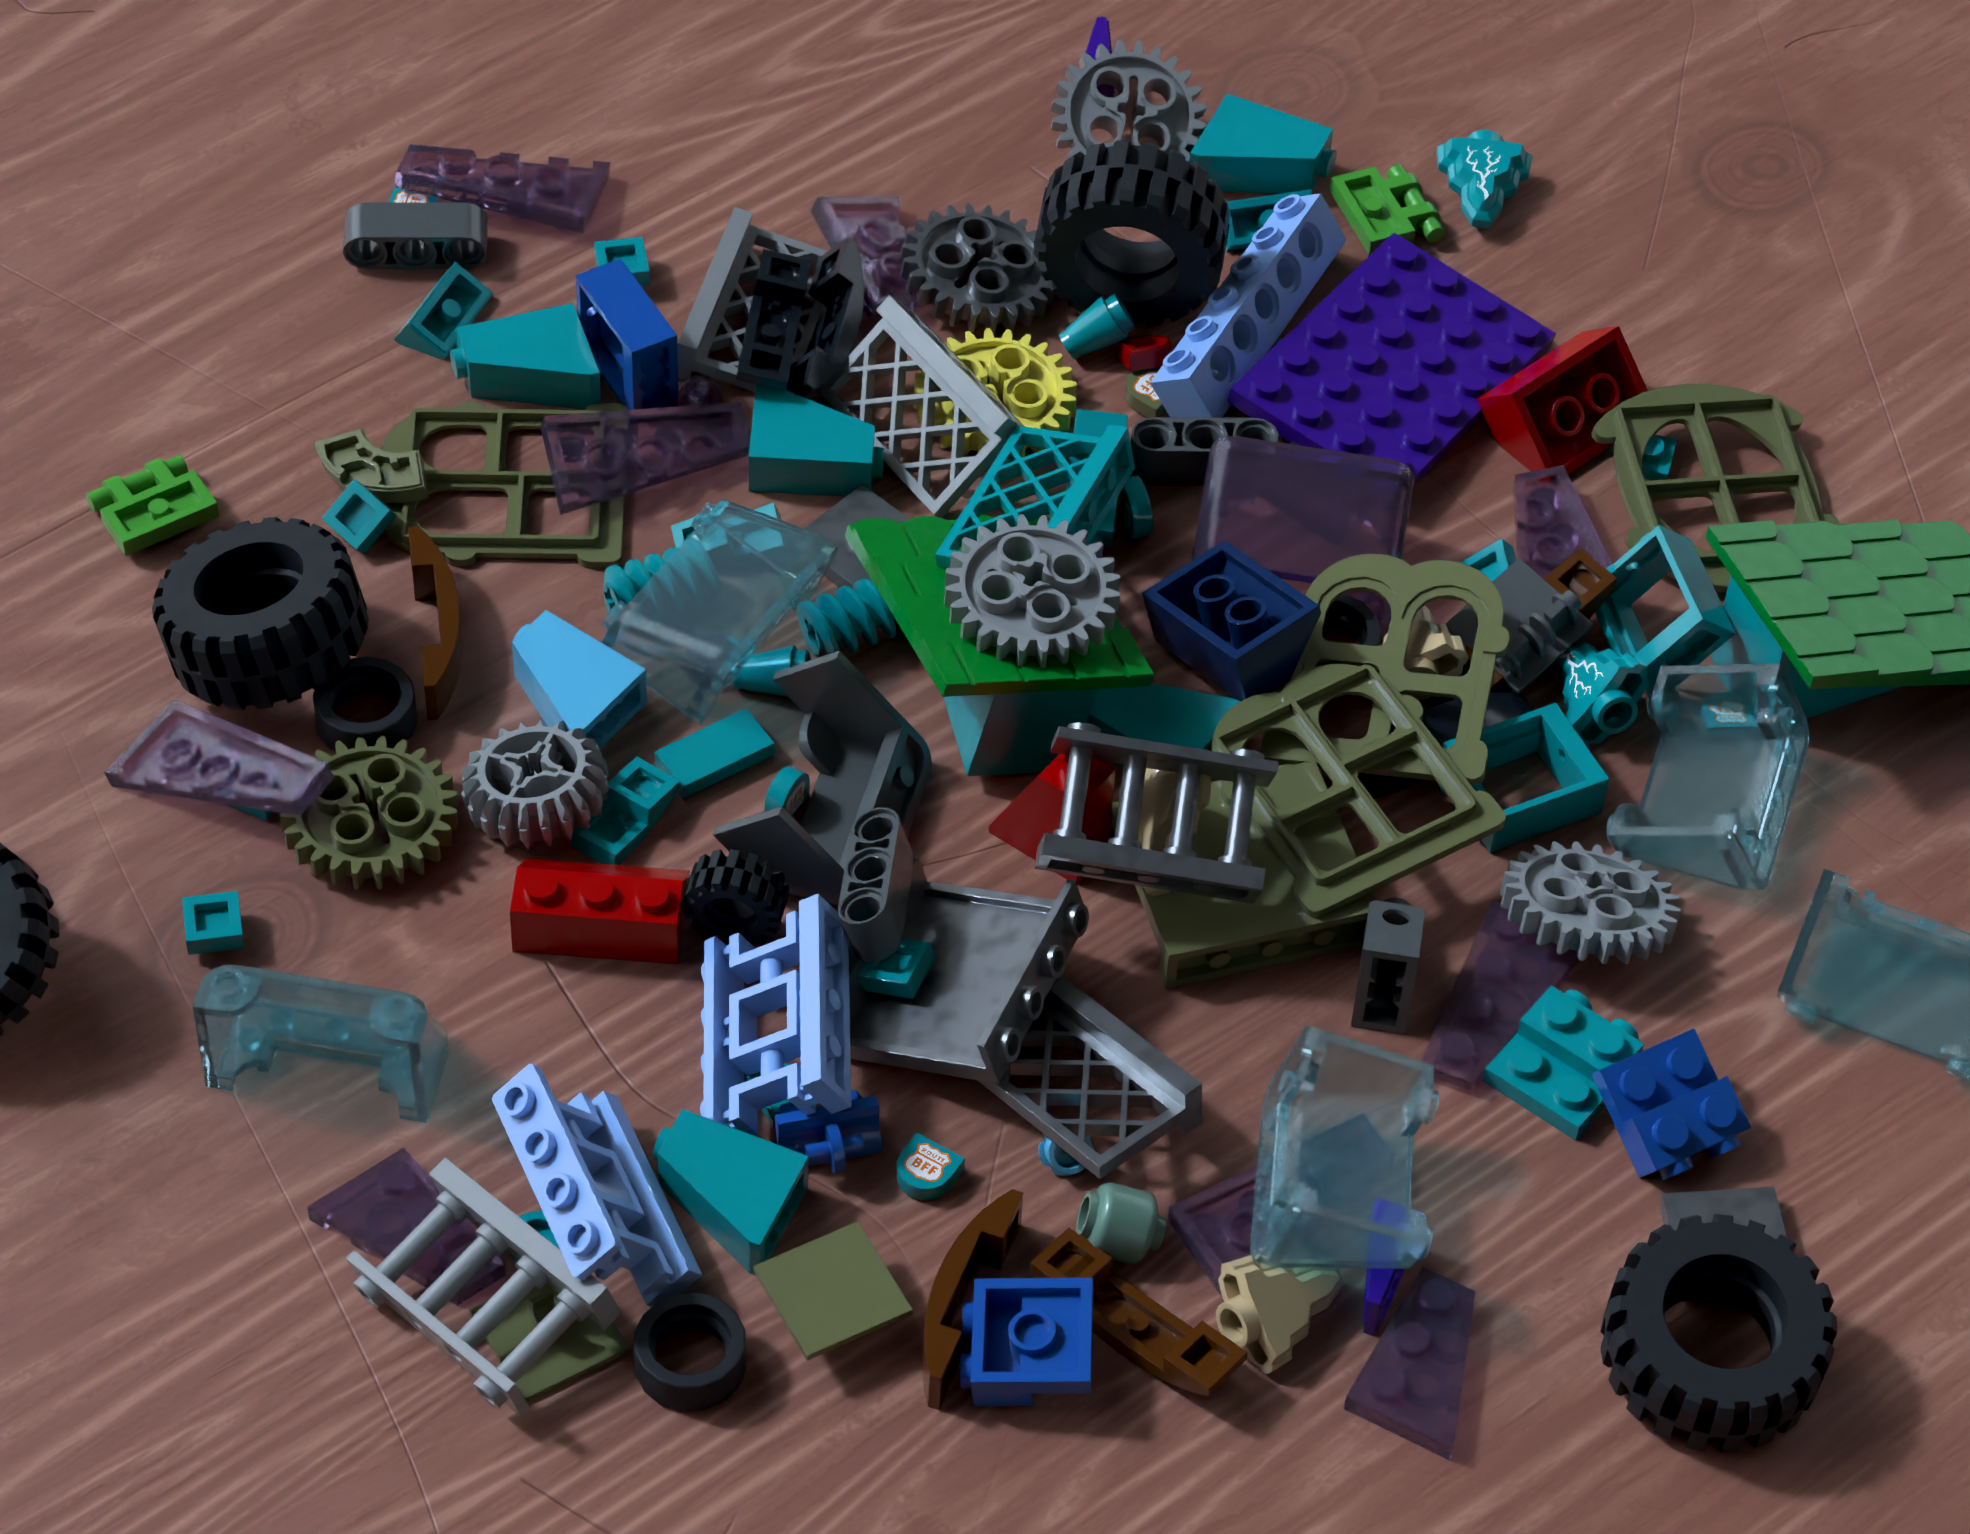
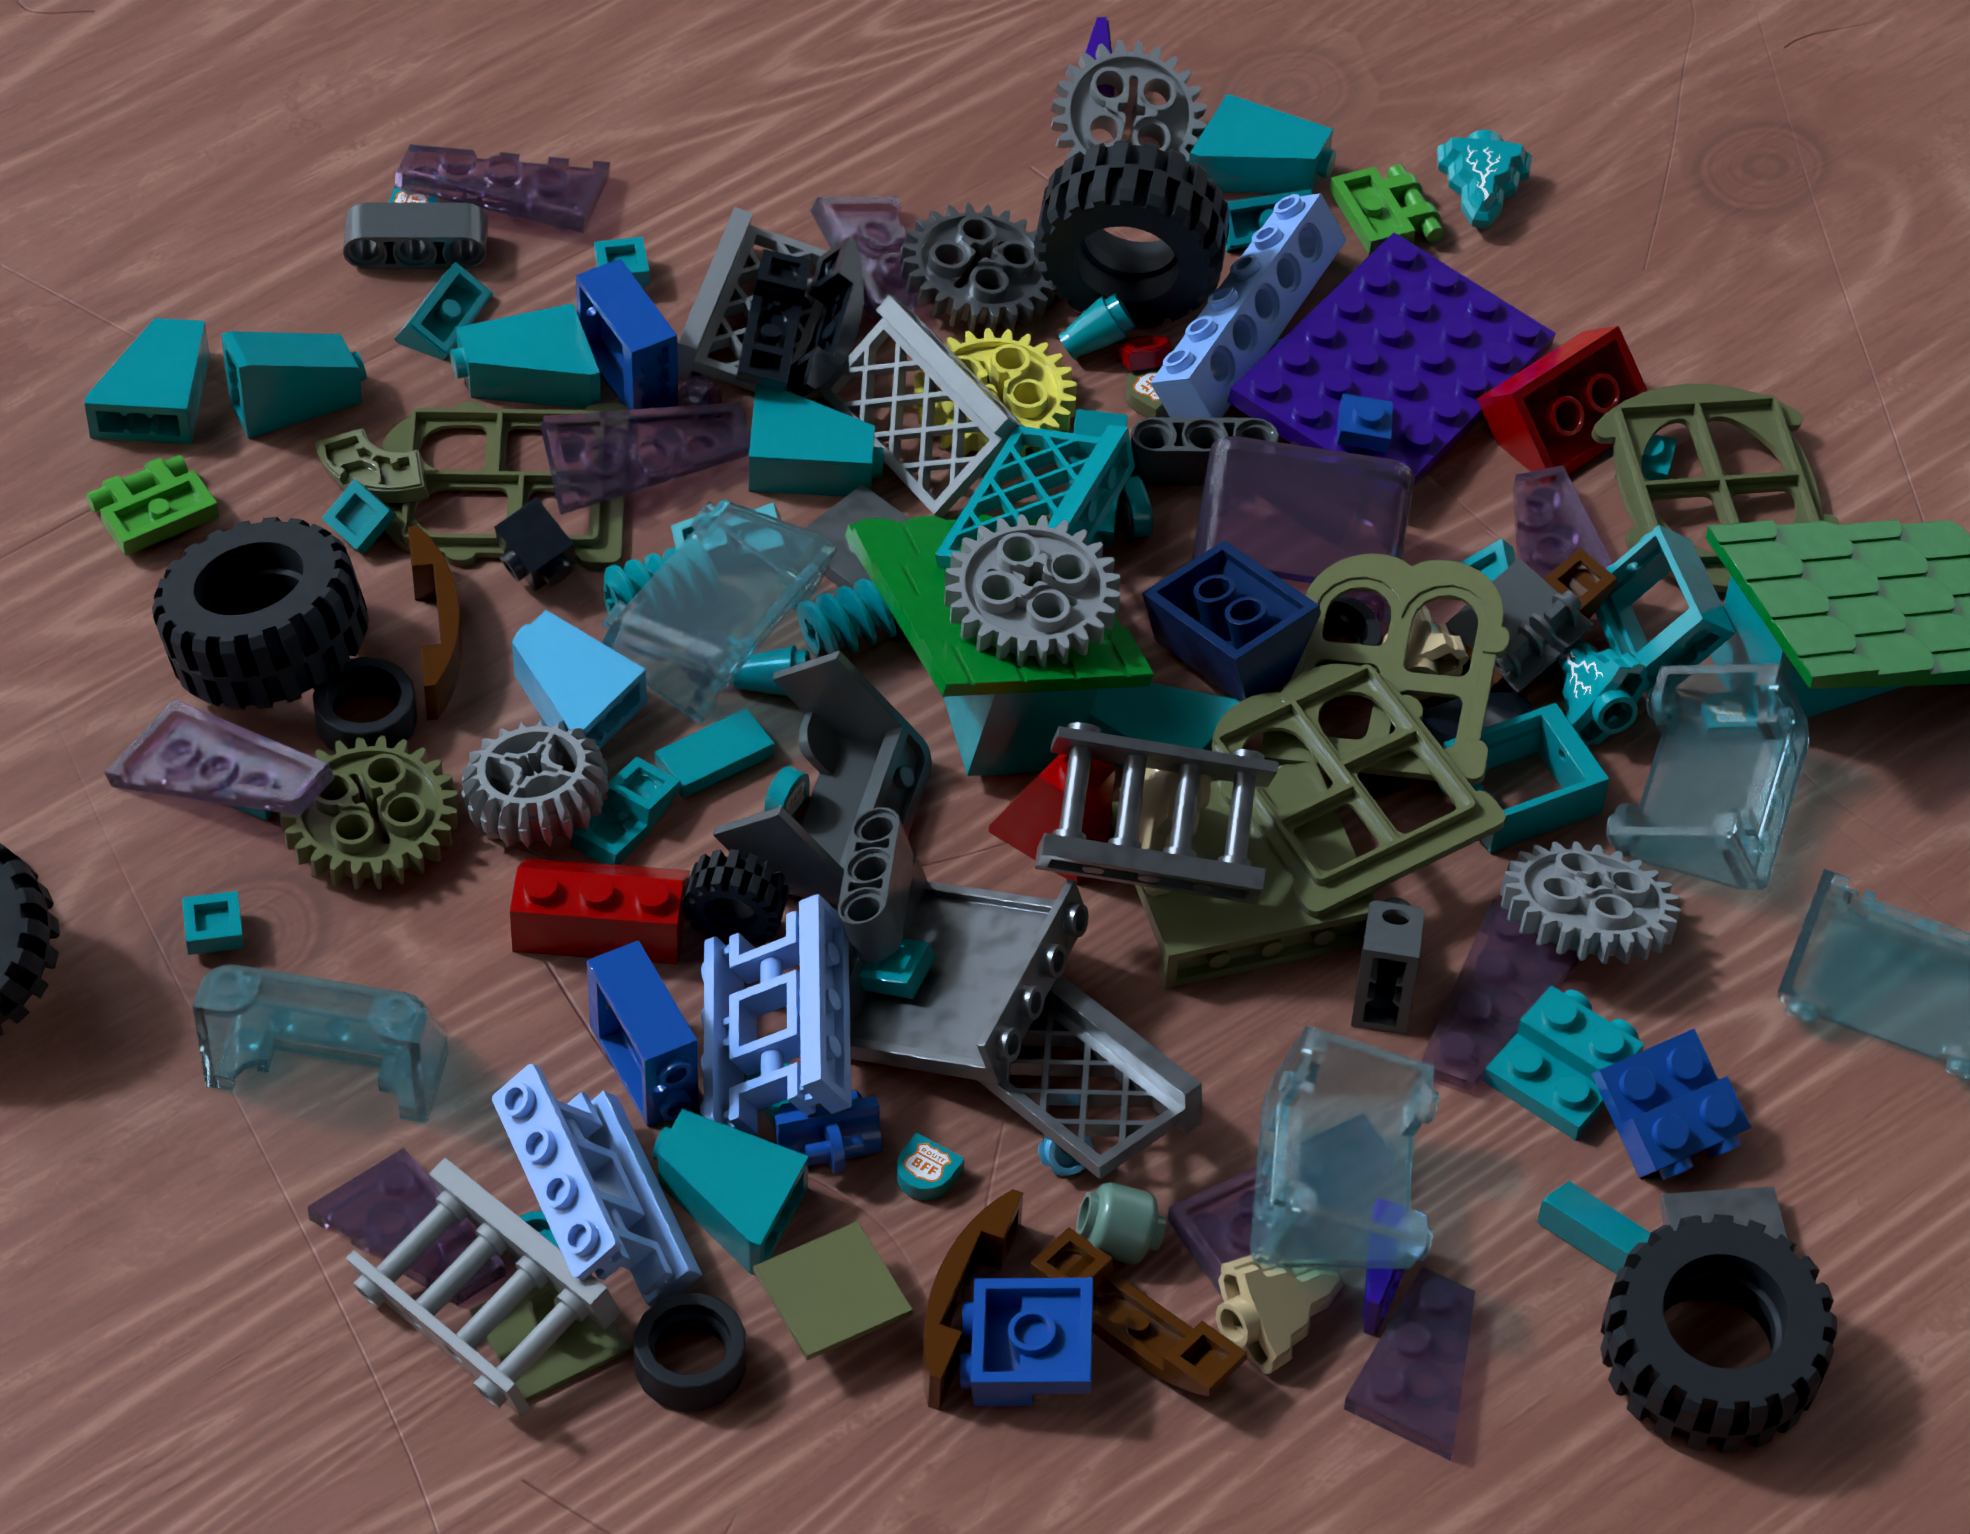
none -> teal slope [84,318,210,444]
none -> teal slope [221,331,367,439]
none -> black brick [494,497,577,591]
none -> blue window [587,940,699,1127]
none -> blue plate [1337,393,1393,453]
none -> teal slope [1537,1181,1651,1274]

